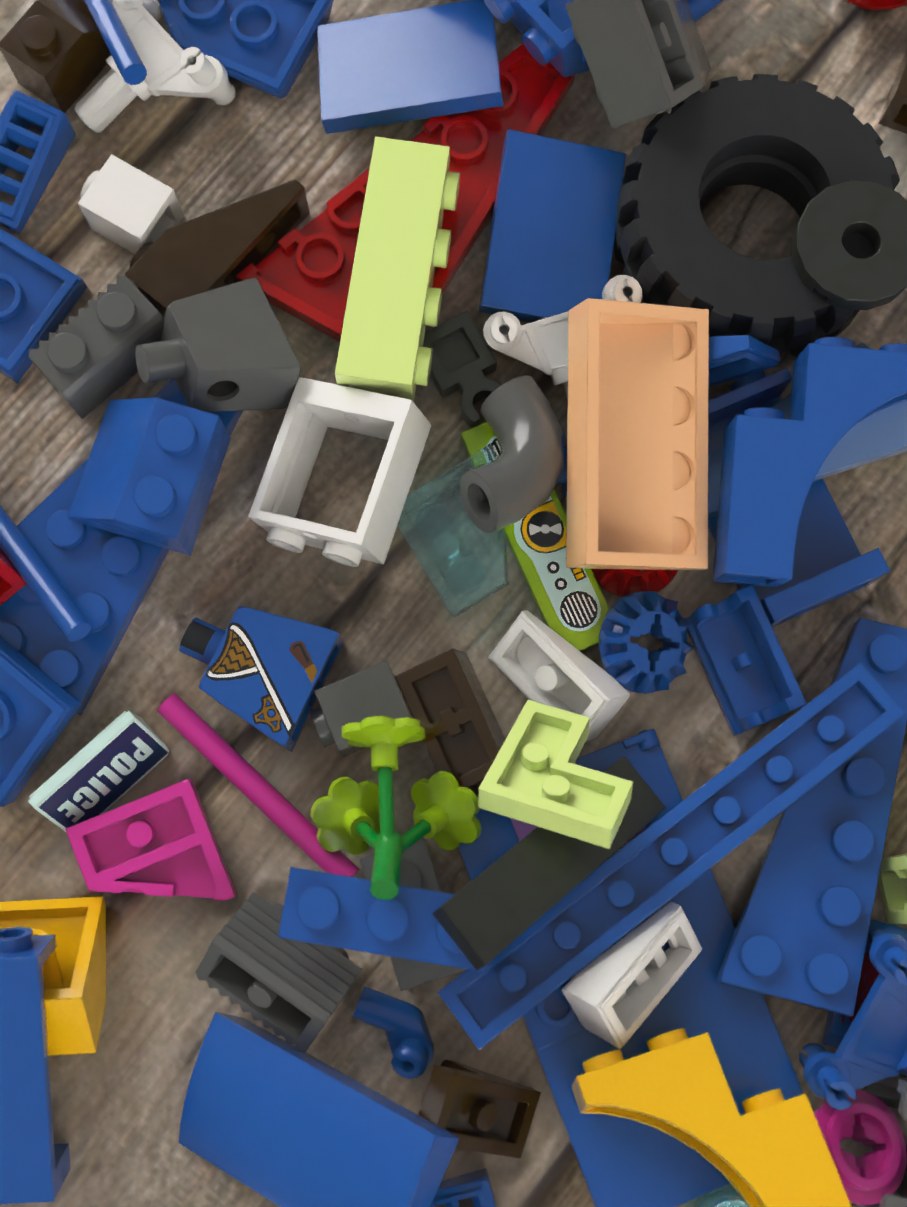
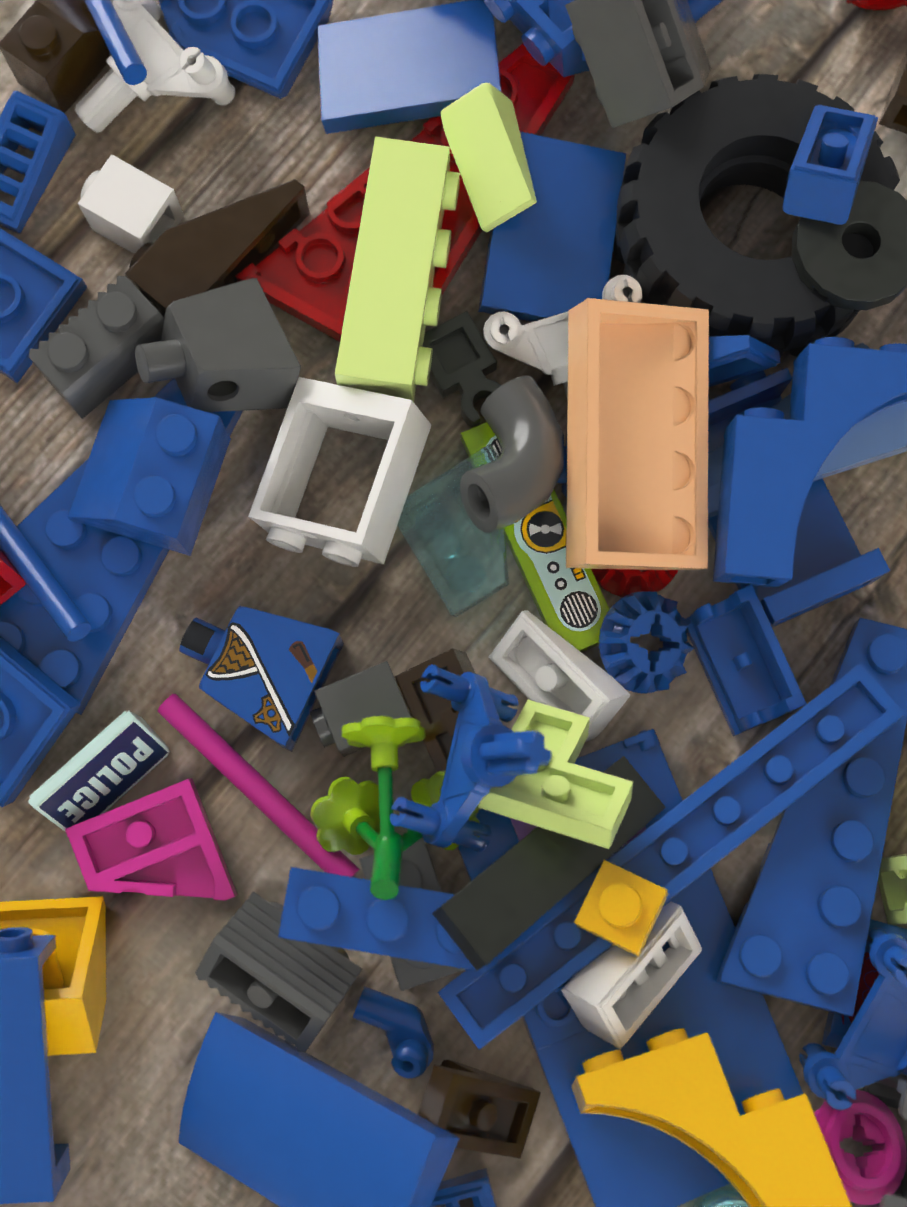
none -> blue axle [390,664,552,853]
none -> yellowish green slope [440,83,537,233]
none -> yellow plate [574,860,668,957]
none -> blue slope [782,105,878,225]

